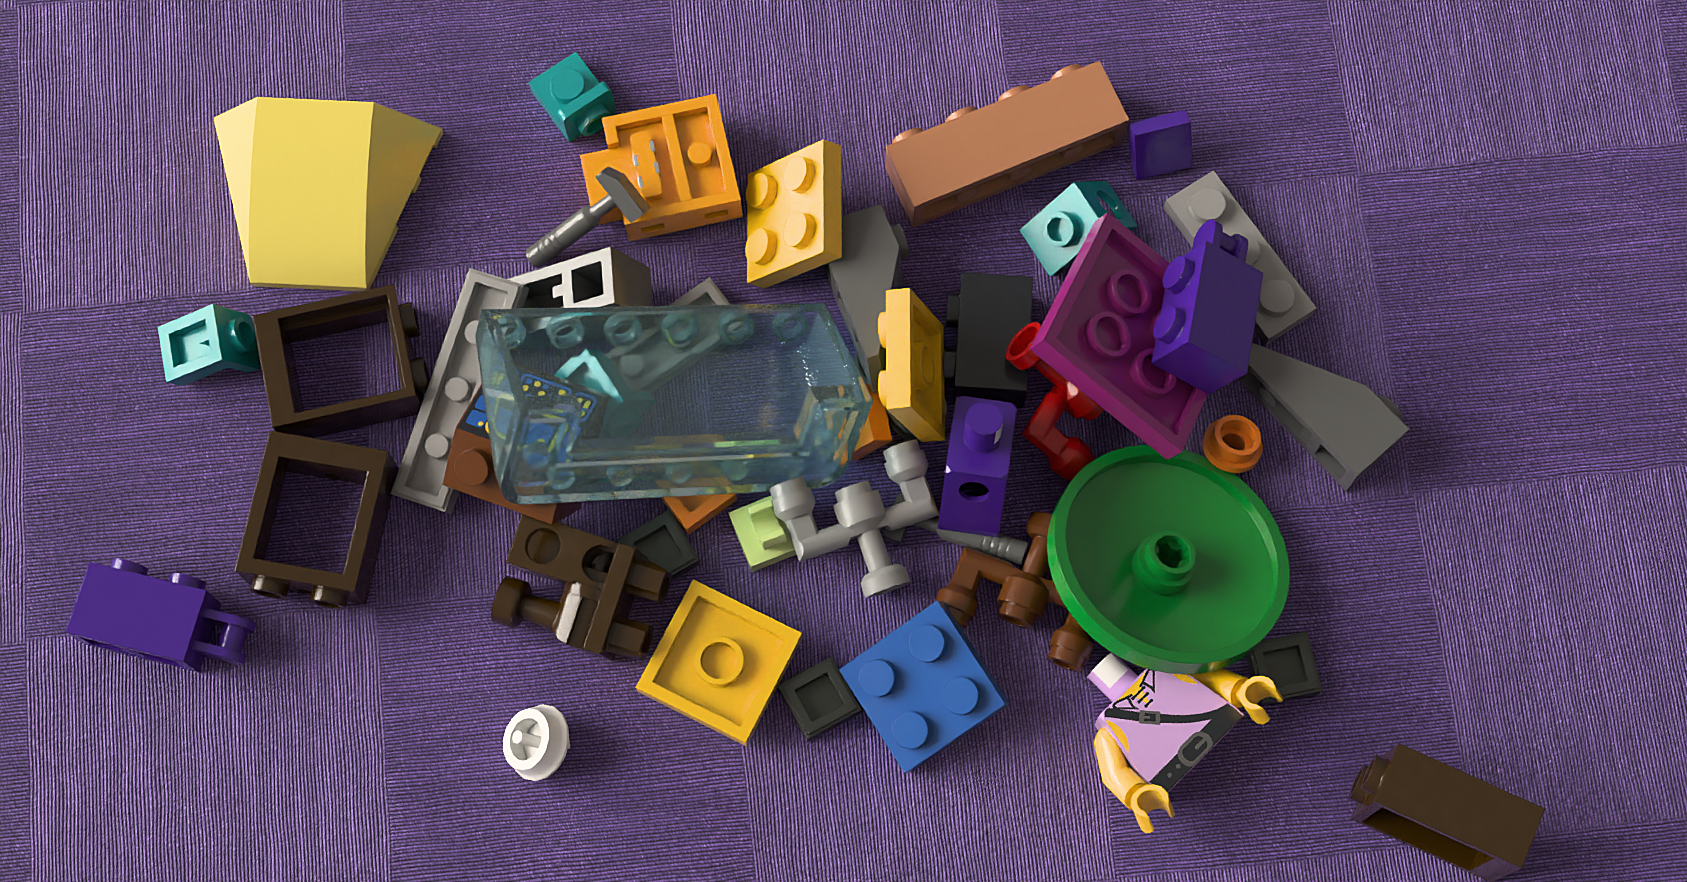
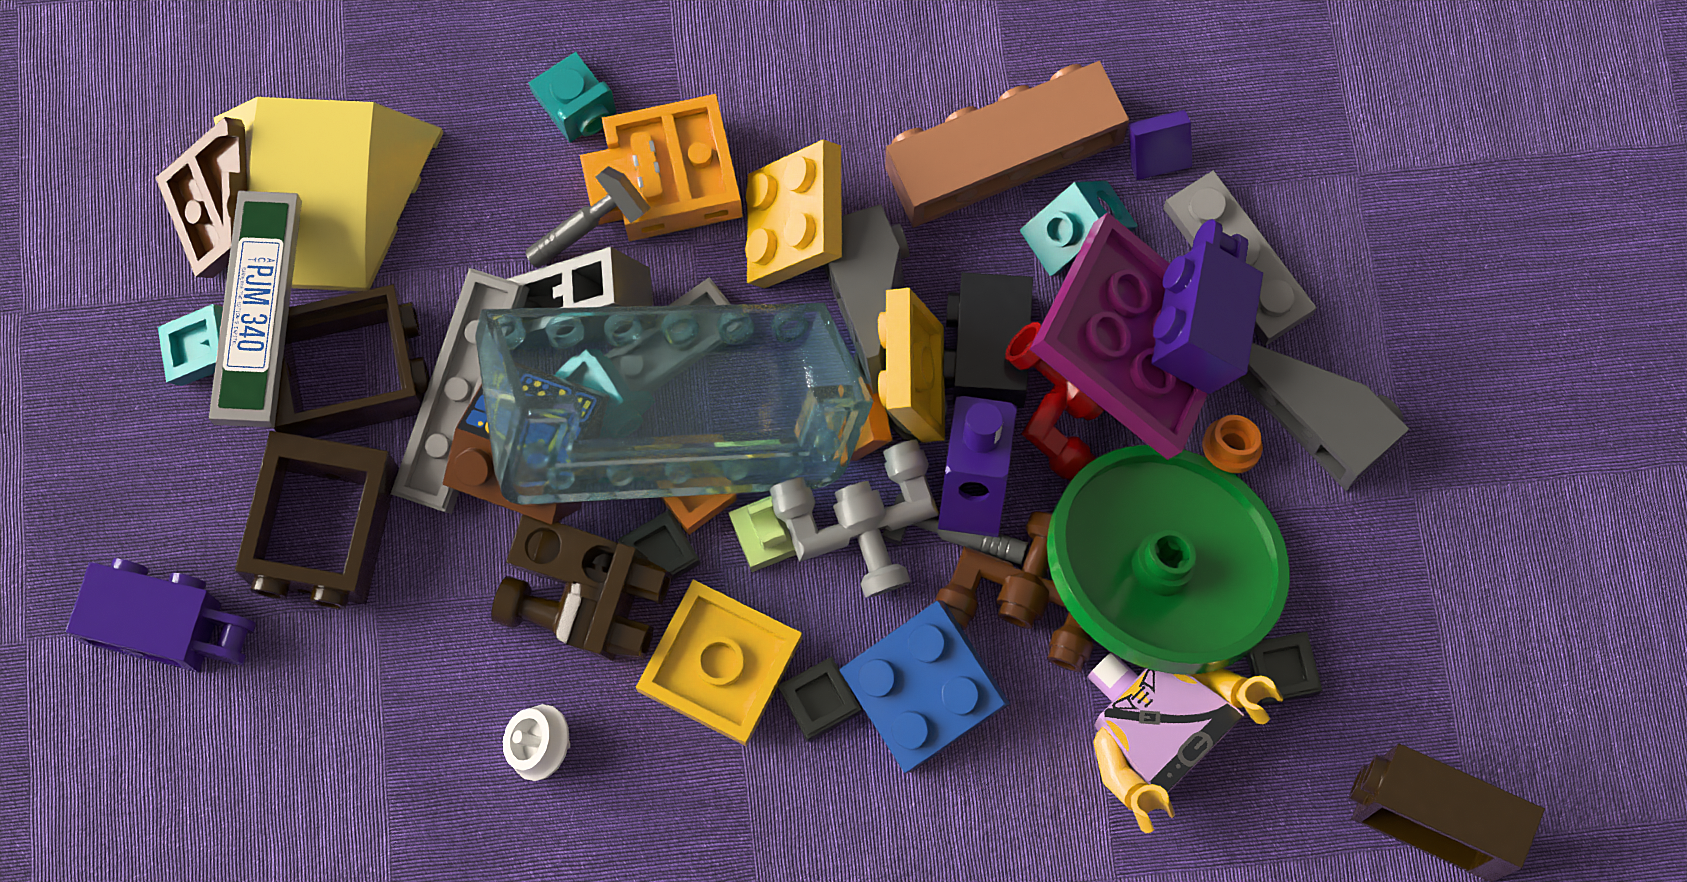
none -> wing [156,117,247,278]
none -> tile [209,191,302,428]

